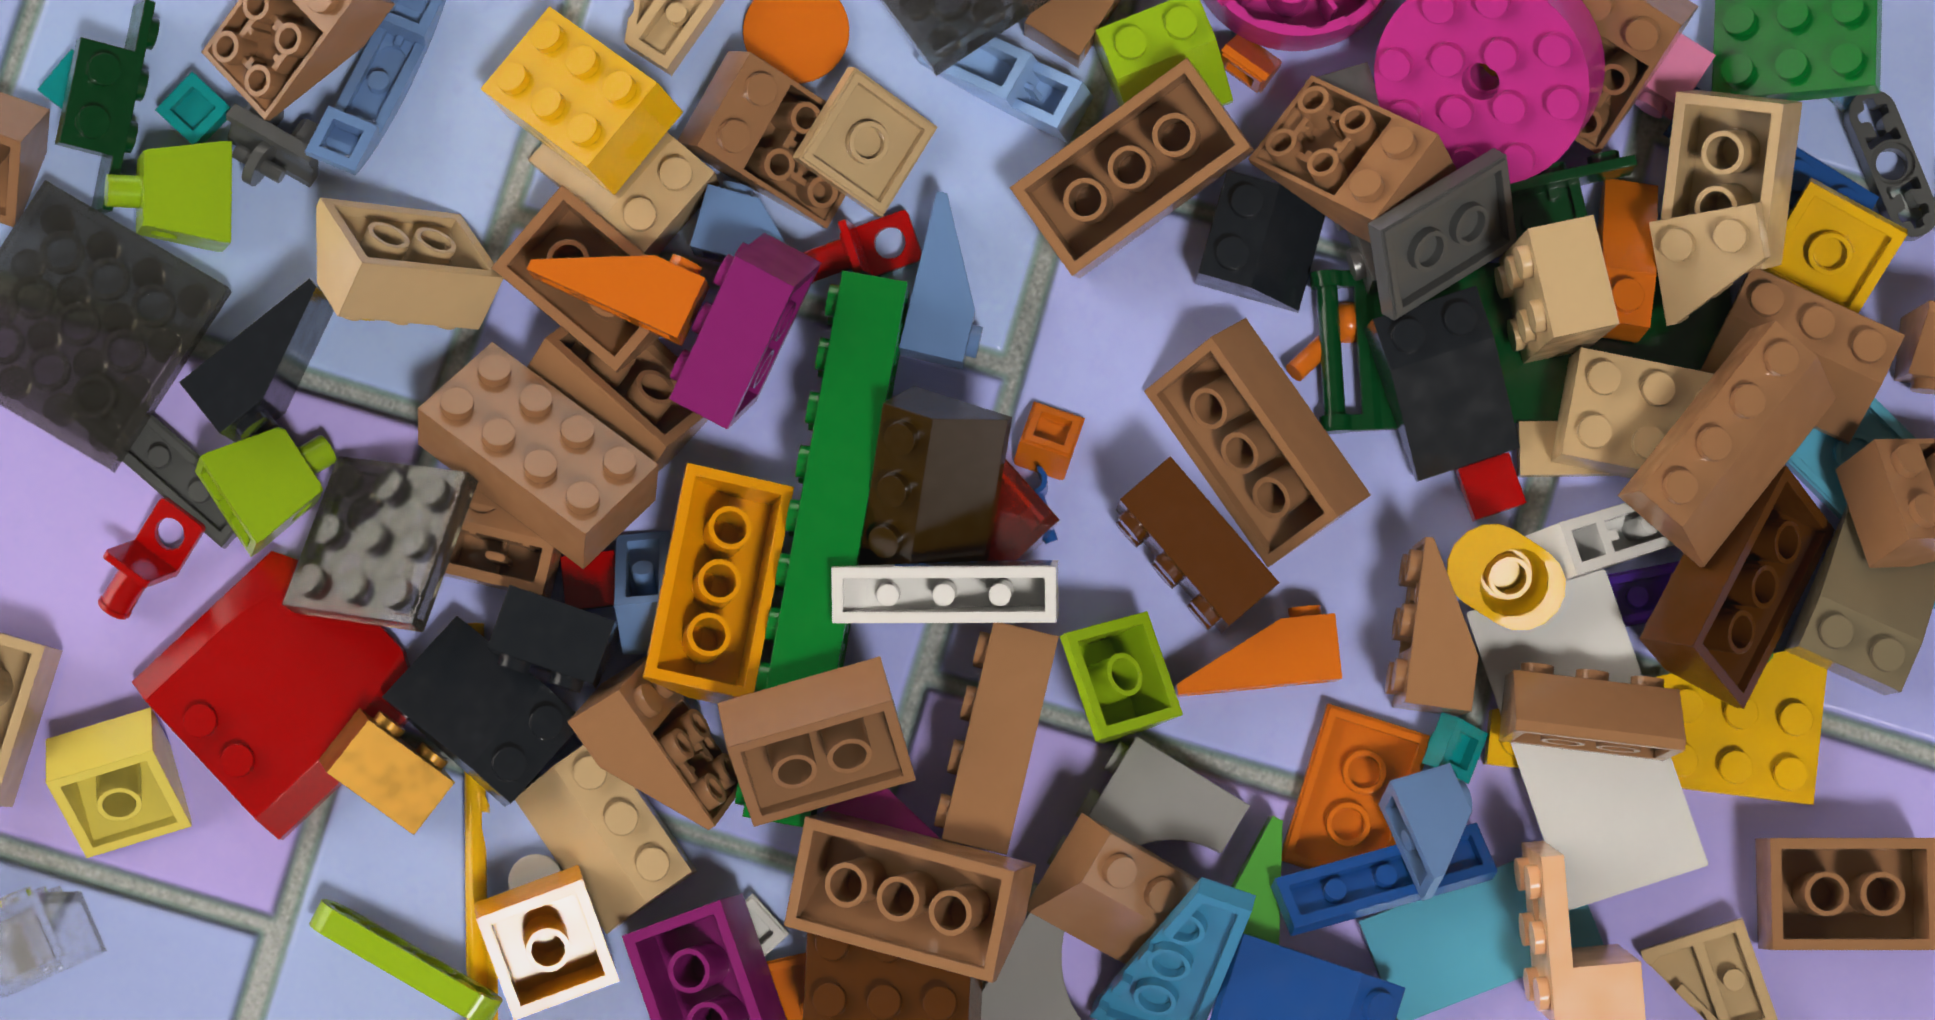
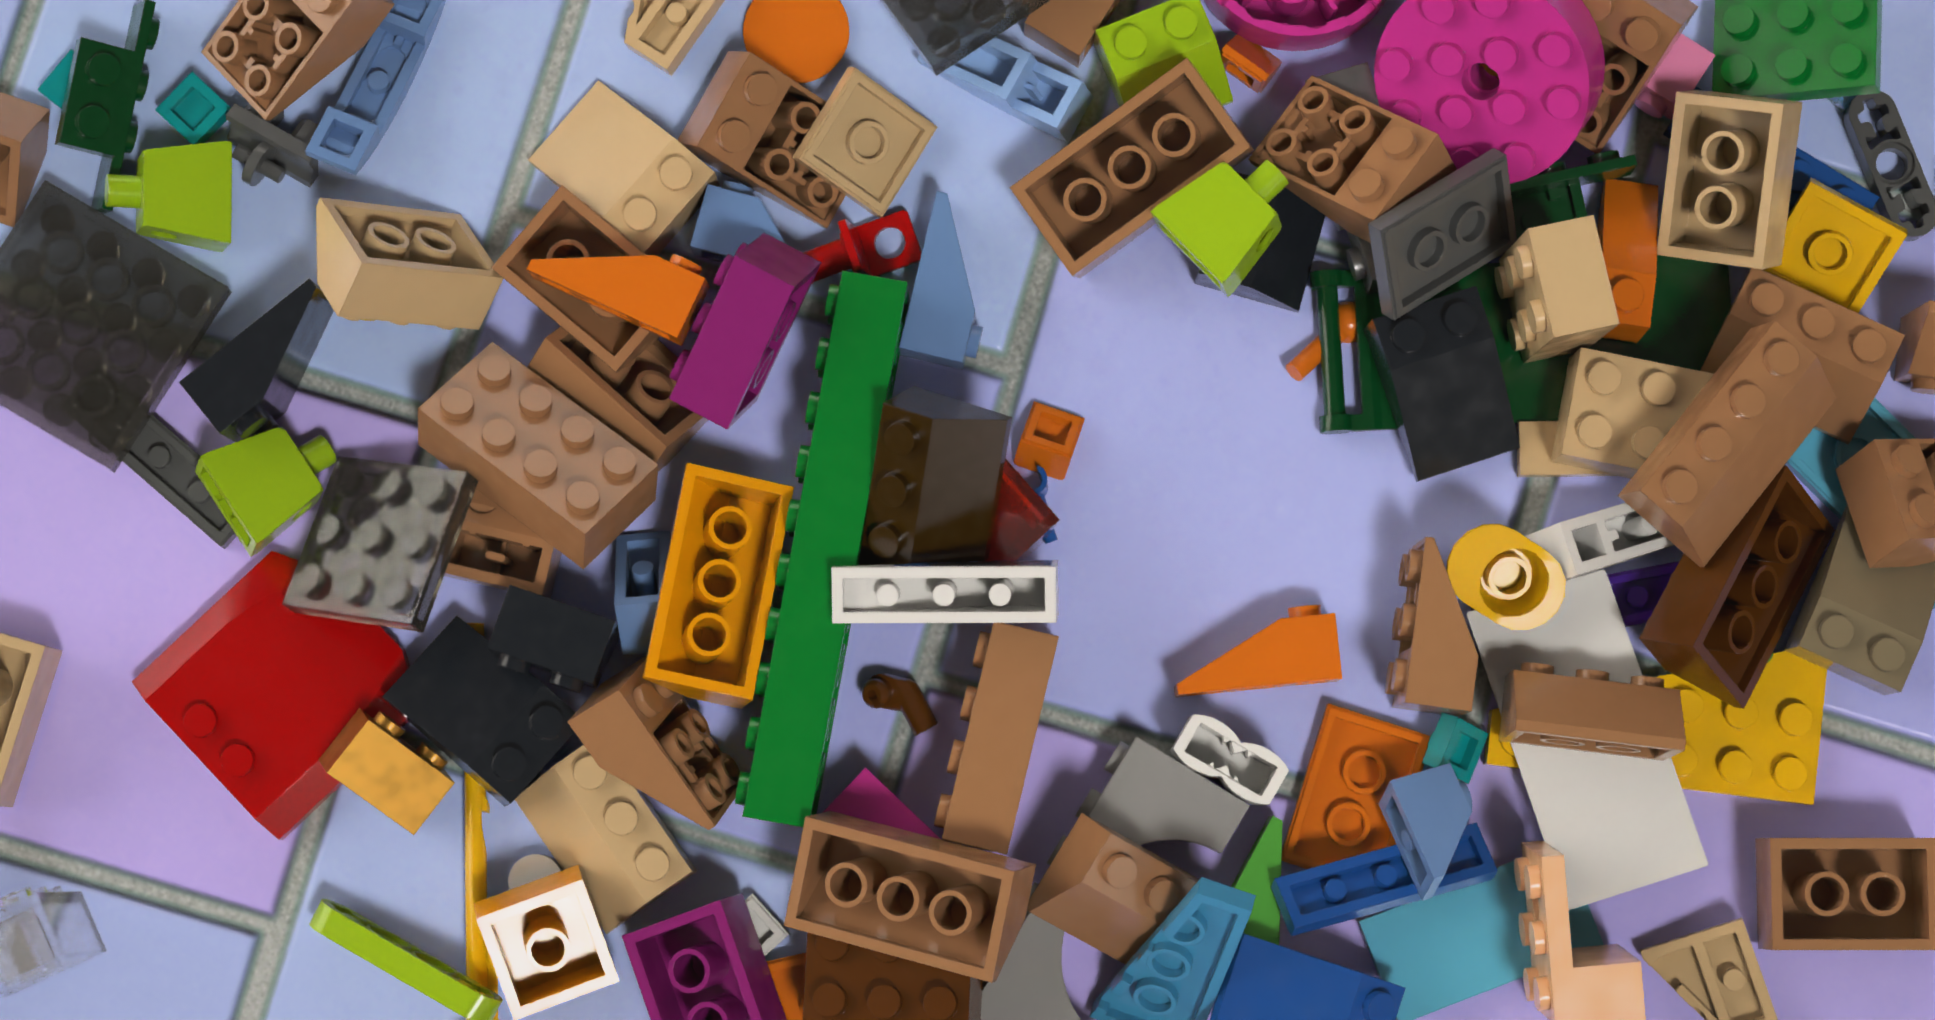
light yellow slope [45,707,192,858] -> none
red bracket [98,497,206,620] -> none
yellow brick [481,6,683,195] -> none
red tile [560,550,616,610] -> none
medium nougat slope [717,656,916,827] -> none
lime slope [1060,611,1183,743] -> none
reddish brown brick [1116,456,1280,634] -> none
medium nougat slope [1144,318,1371,567] -> none
red tile [1455,452,1527,522] -> none
tan wing [1649,202,1771,326] -> none
none -> reddish brown arm [862,673,939,736]
none -> lime torso [1150,159,1289,297]
none -> white brick [1170,714,1289,806]

